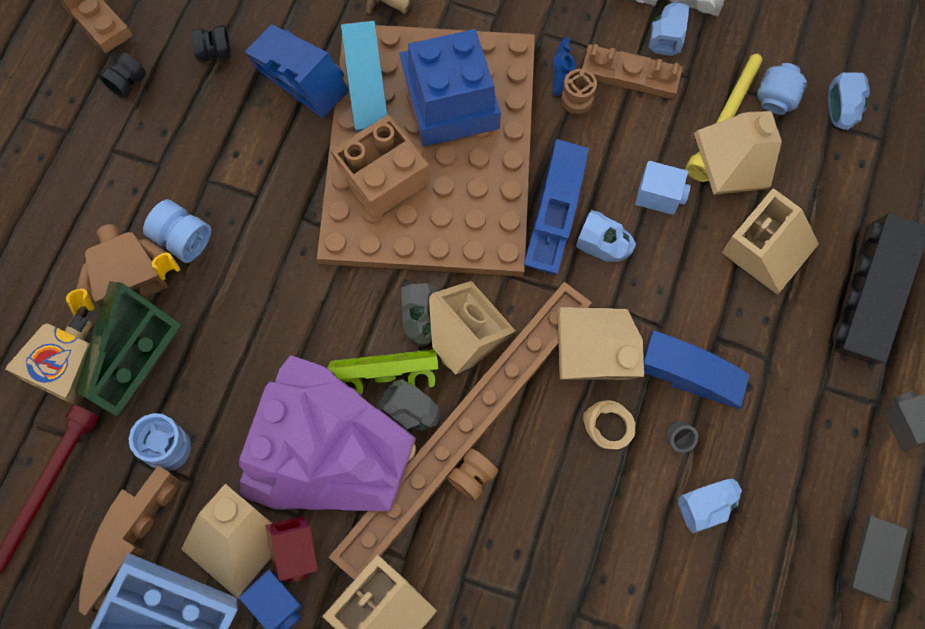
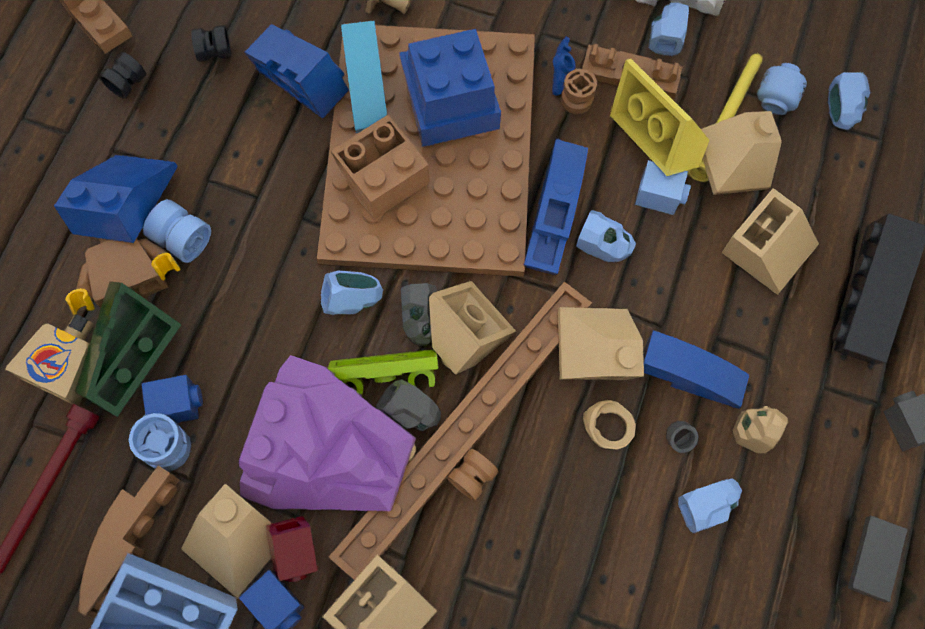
none -> blue slope [54,155,178,243]
none -> blue brick [142,375,203,423]
none -> light blue rock [321,270,383,315]
none -> light yellow slope [610,59,709,176]
none -> tan rock [732,406,788,453]

